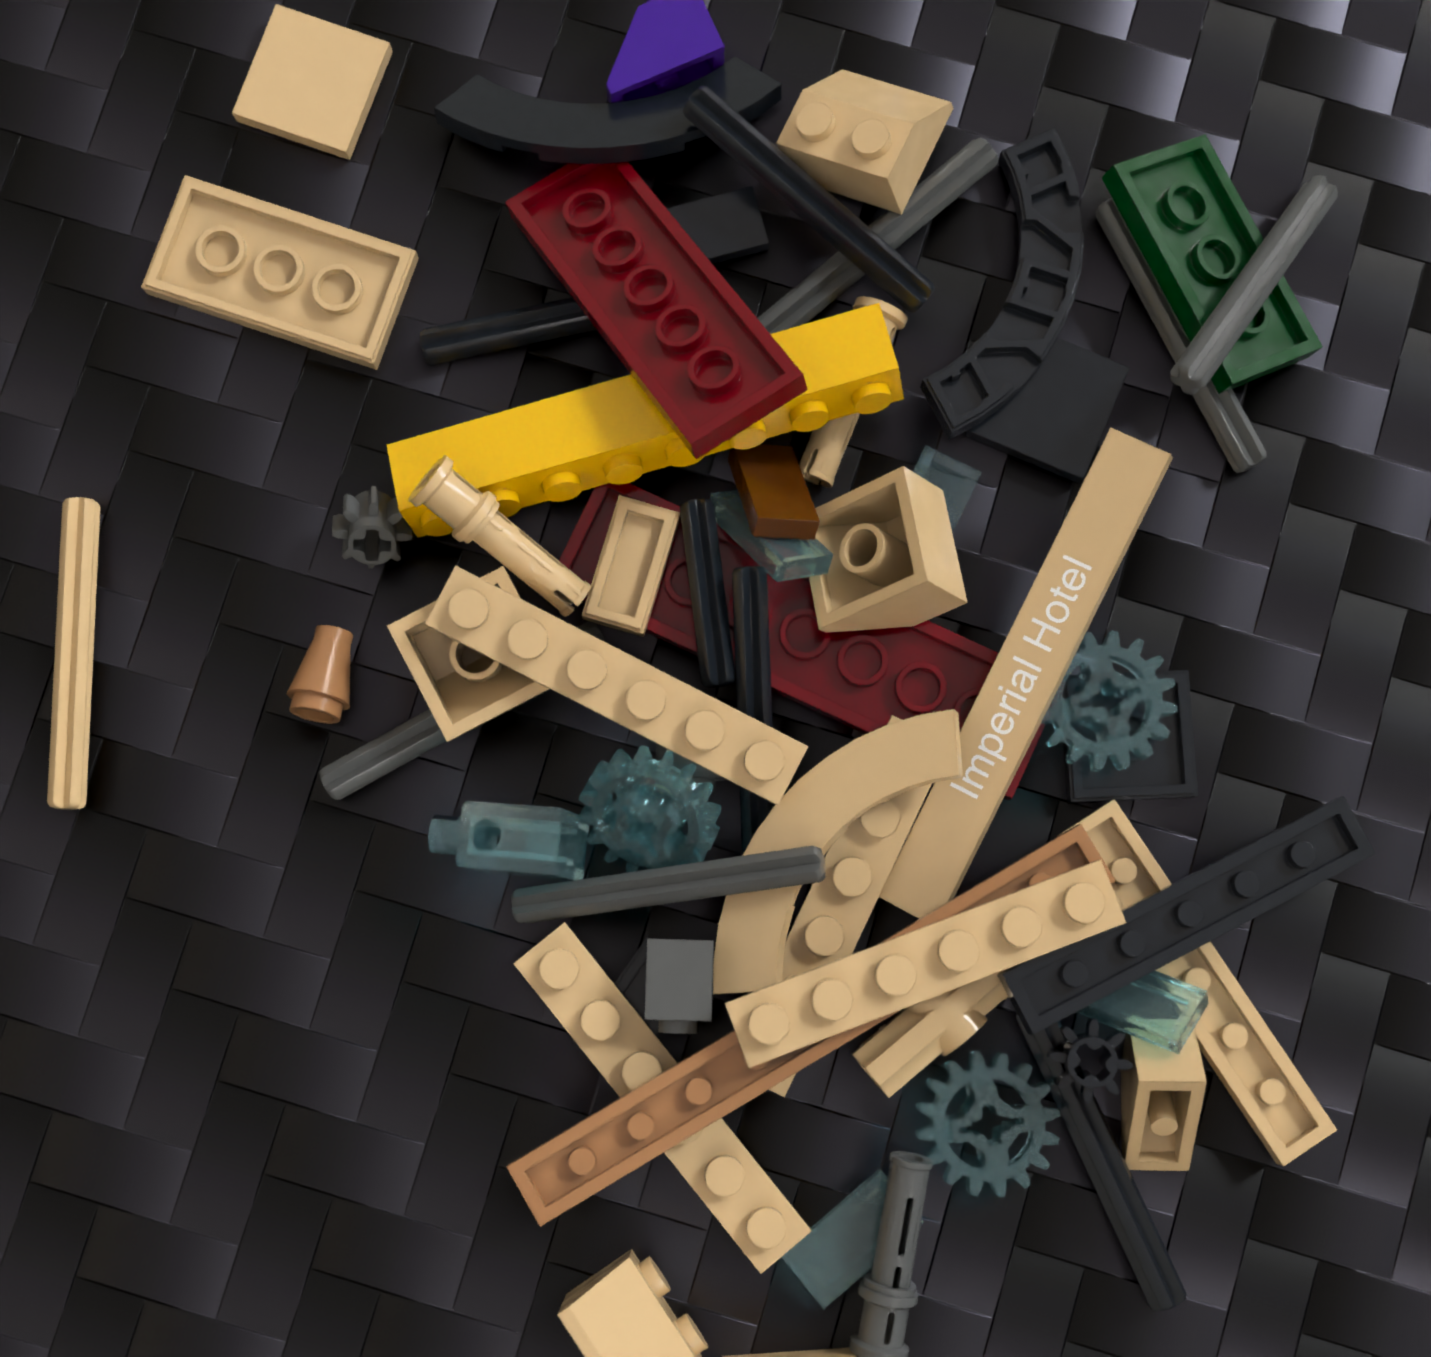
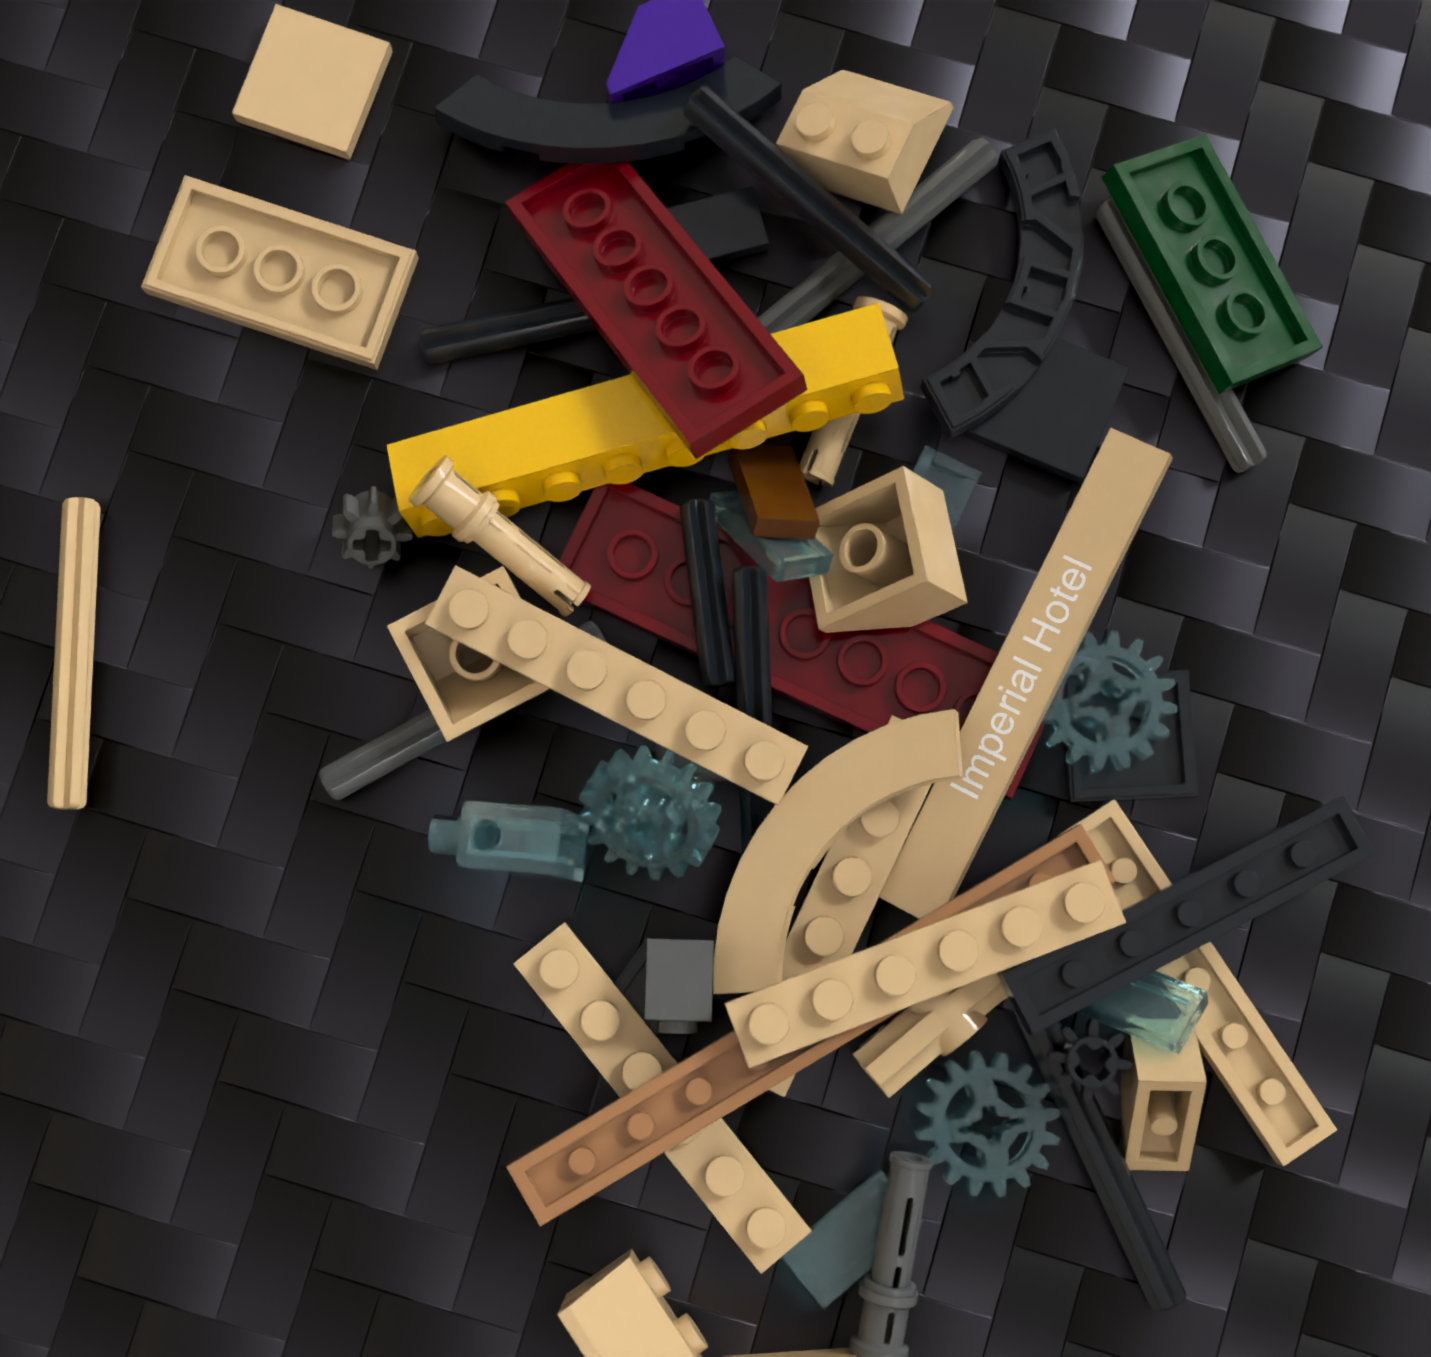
medium nougat cone [286,625,353,724] -> none
dark grey axle [511,846,826,924] -> none
tan tile [582,495,680,637] -> none
dark grey axle [1170,175,1338,395] -> none

